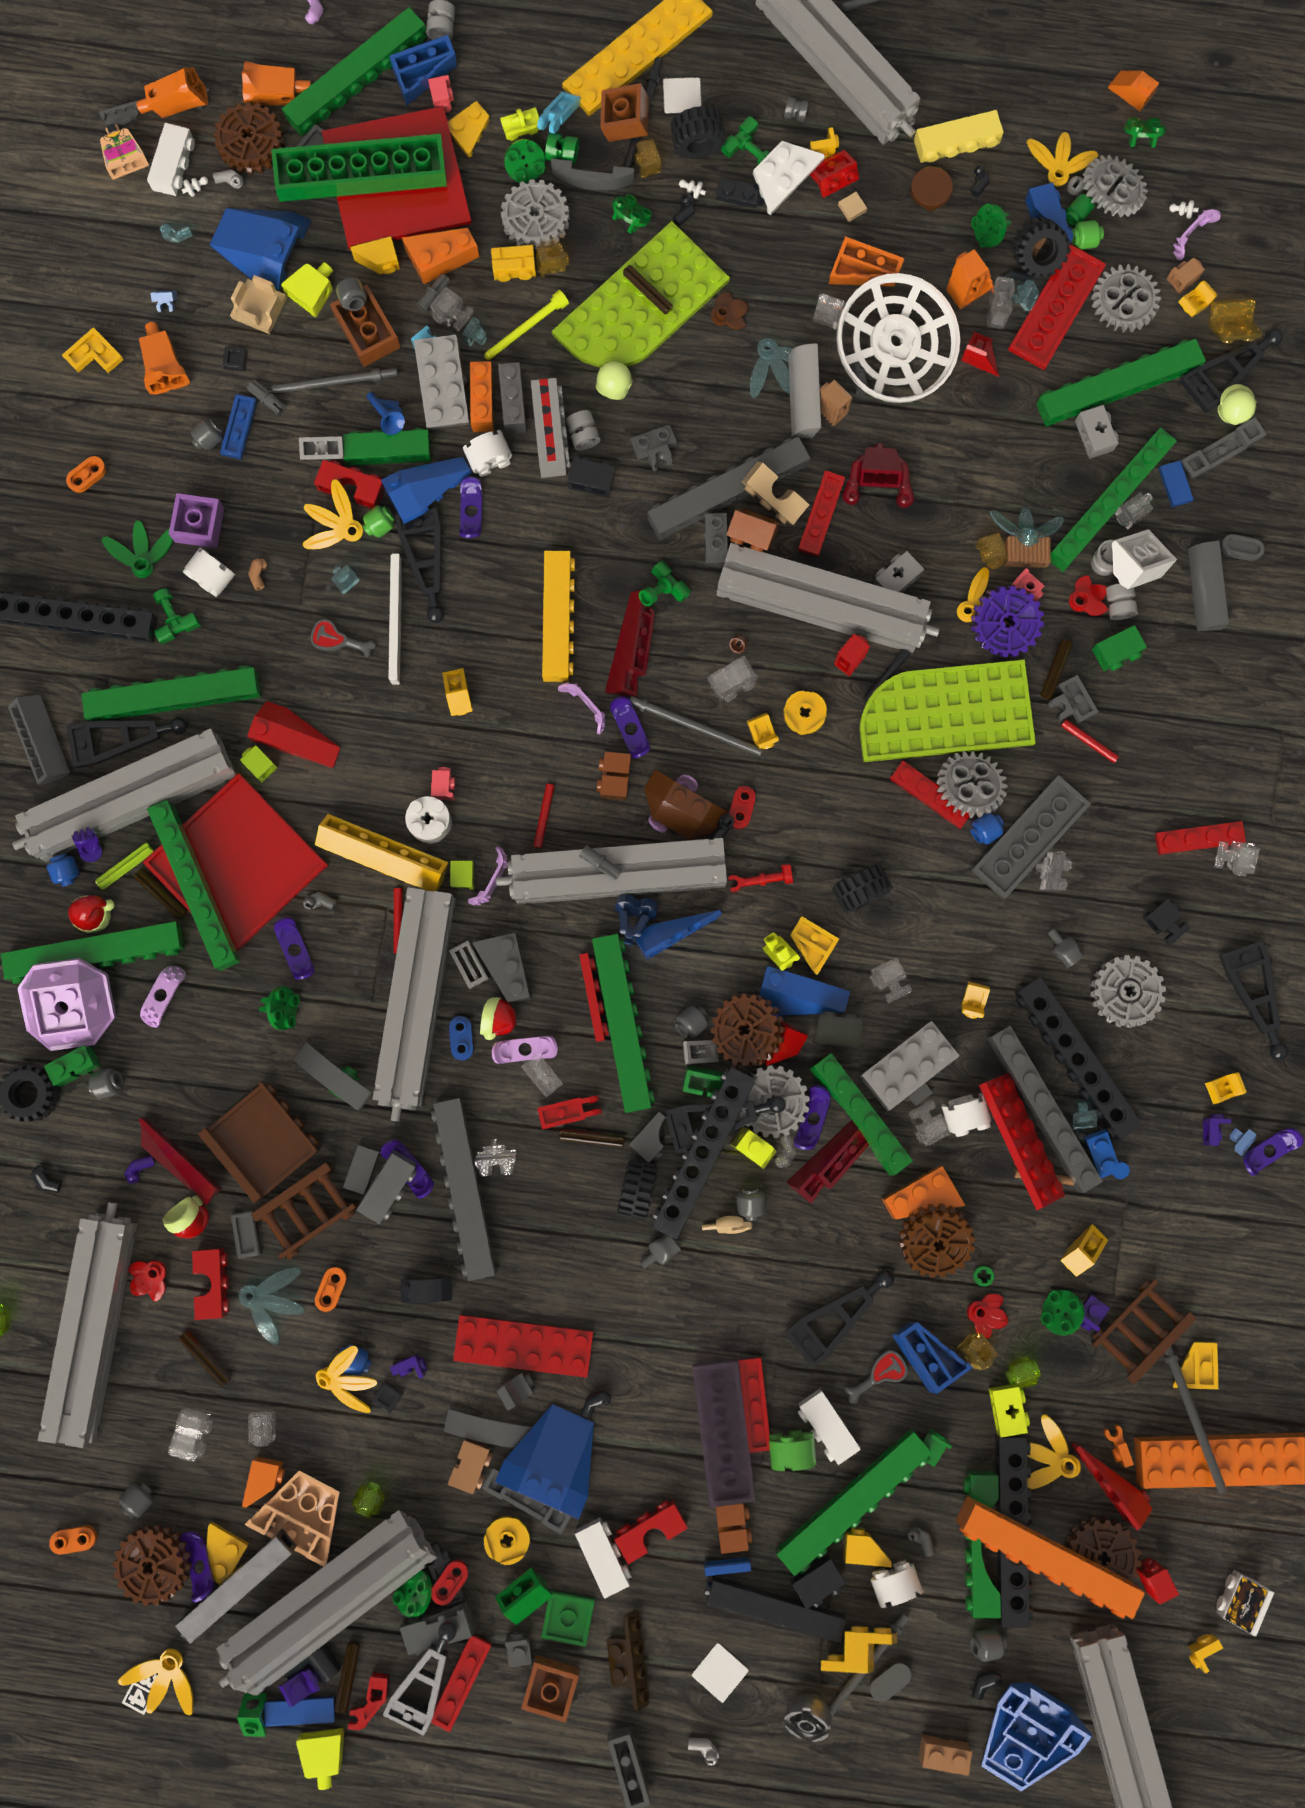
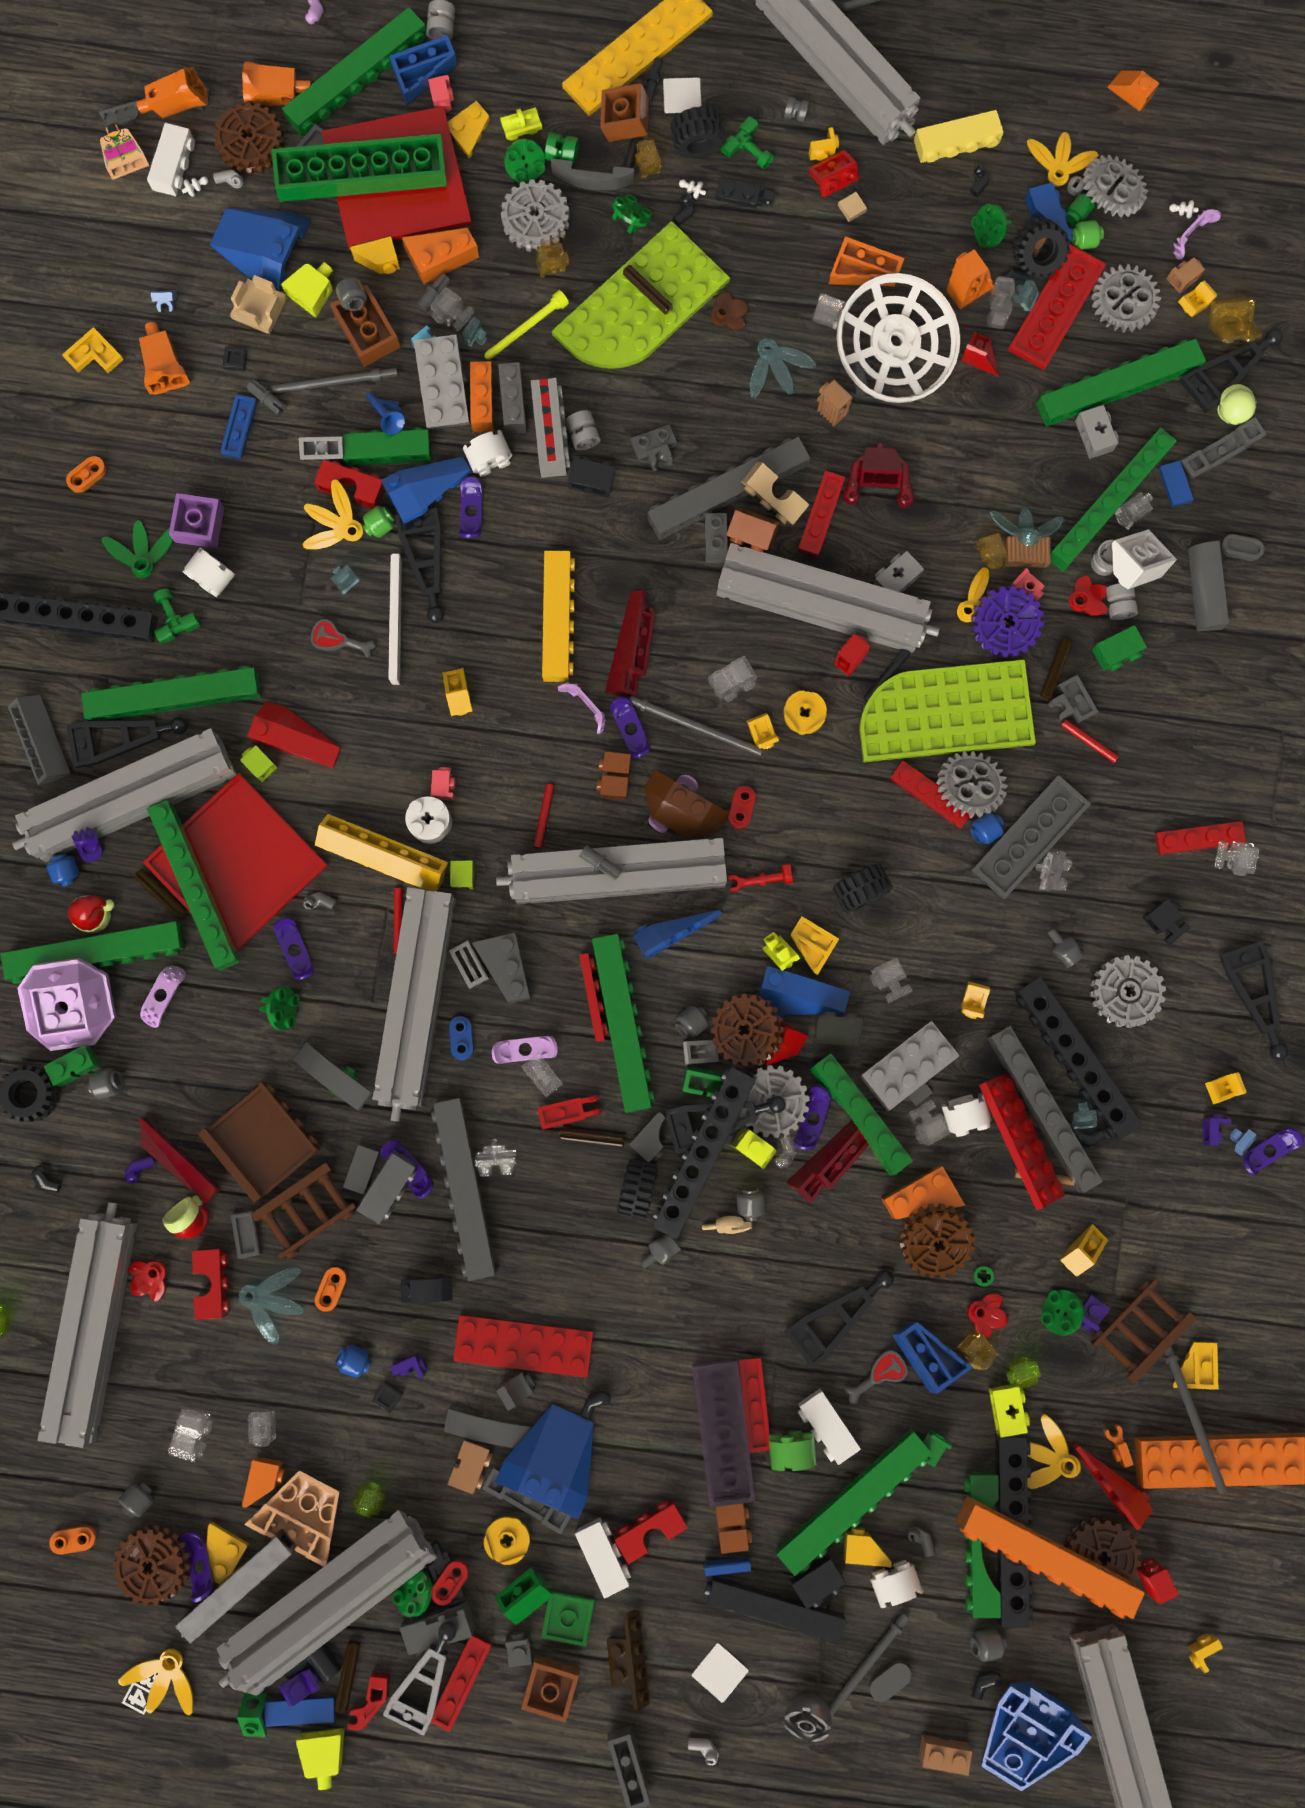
lime axle [95,843,154,890] -> none
clear light blue arm [159,224,193,243] -> none
dark brown axle [178,1331,231,1386] -> none
dark grey head [191,418,223,451] -> none
medium nougat arm [248,558,267,591] -> none
yellow plant [316,1346,377,1413] -> none
lavender piece [468,846,508,906] -> none
piece [480,997,516,1040] -> none
yellow brick [491,245,536,282] -> none
medium azure hinge [537,91,581,134] -> none
yellowish green helmet [596,361,633,400] -> none
dark blue piece [615,894,658,945] -> none
green bar [639,560,692,606] -> none
black arm [710,814,734,840] -> none
reddish brown hinge [729,634,748,654] -> none
white wing [753,141,825,215] -> none
light grey brick [788,344,821,438] -> none
yellow bracket [821,1626,897,1674] -> none
reddish brown tile [910,167,953,212] -> none
blue hinge [1084,1129,1130,1179] -> none
green plate [1124,117,1166,148] -> none
slope [1216,1570,1274,1636] -> none

